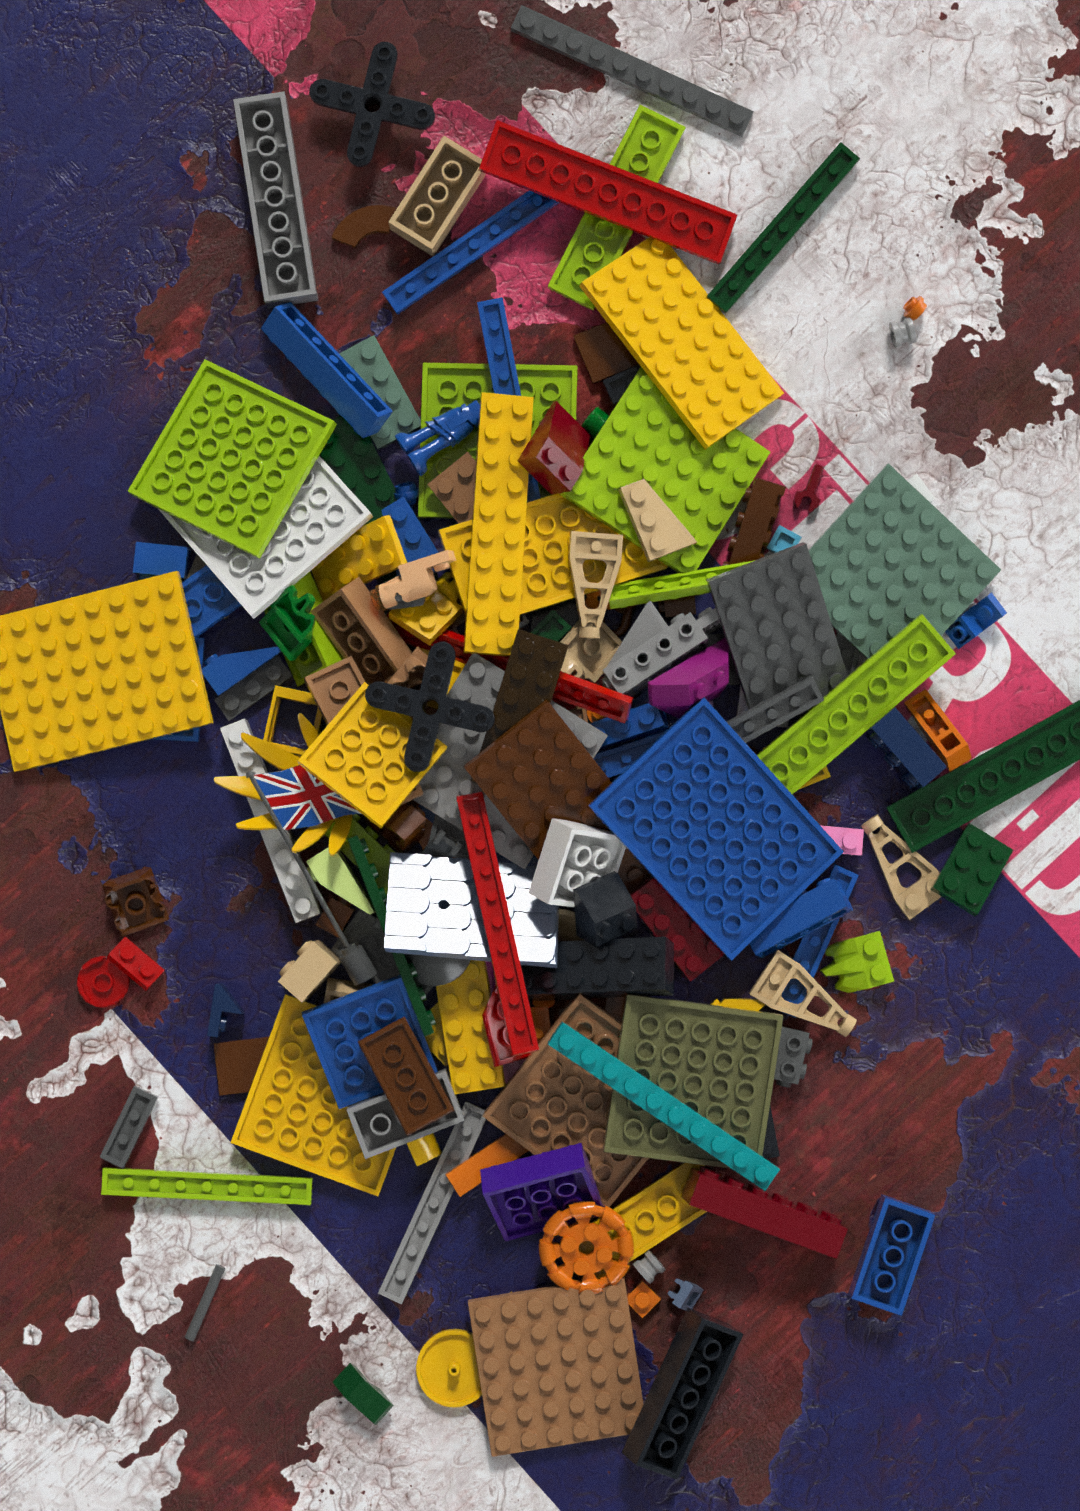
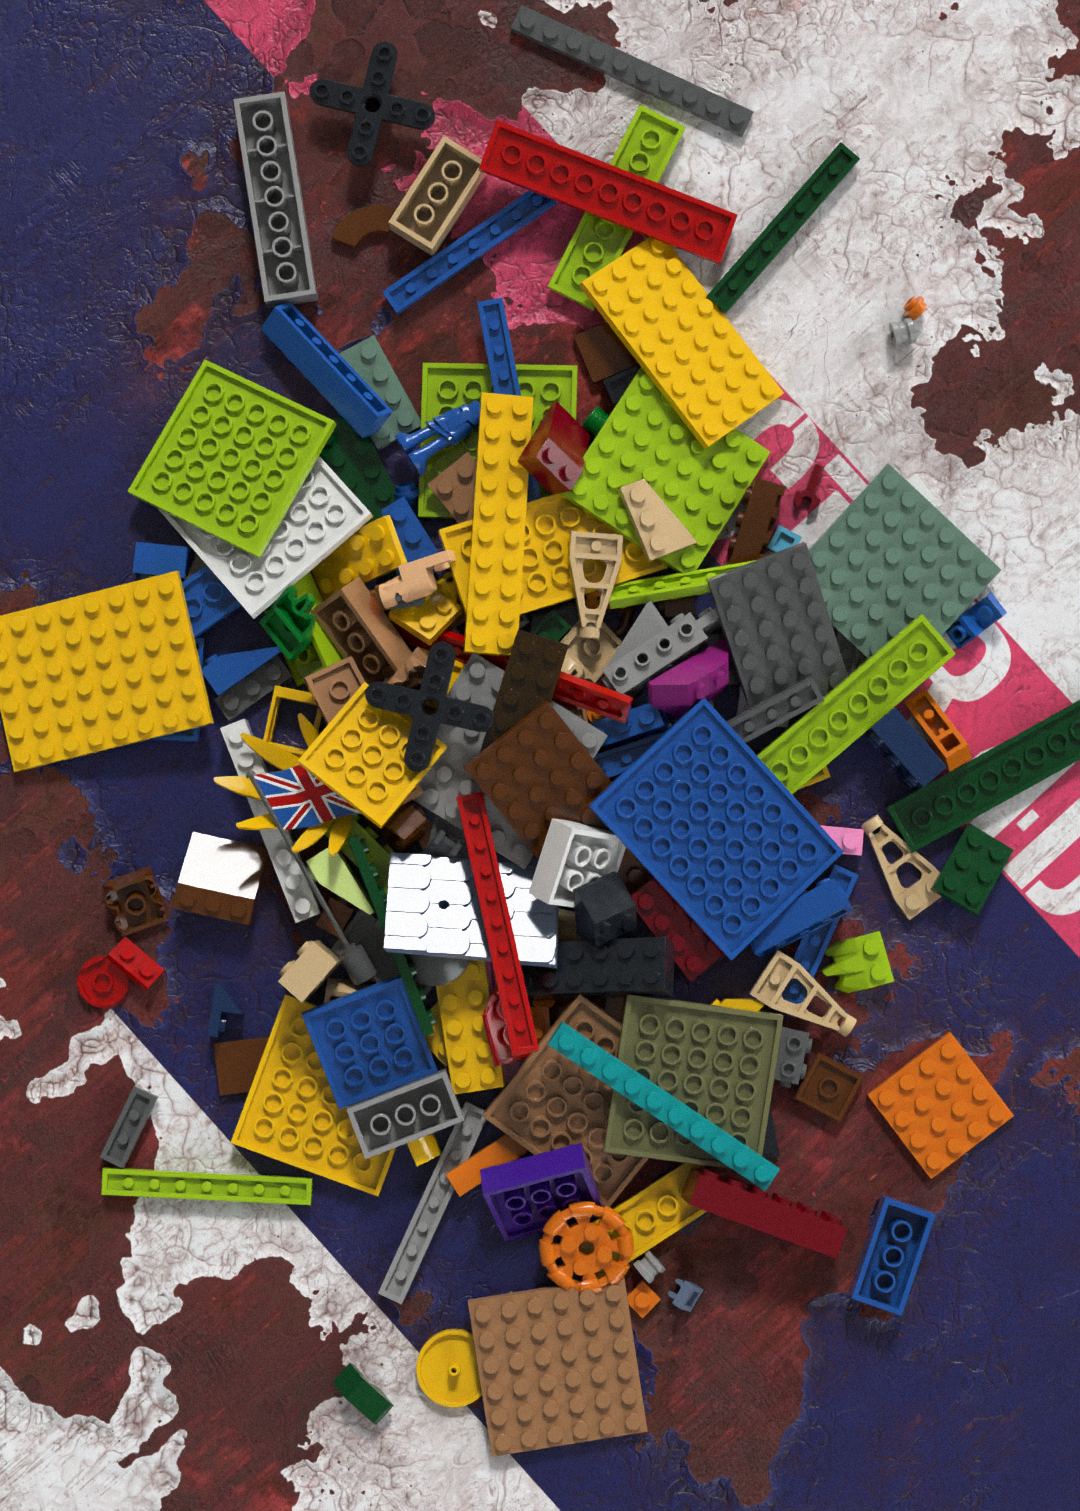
dark grey bar [185,1264,226,1341] -> none
reddish brown tile [358,1016,455,1136] -> none
black brick [621,1308,744,1480] -> none
none -> slope [172,832,268,925]
none -> reddish brown plate [793,1052,864,1123]
none -> orange plate [866,1032,1014,1179]

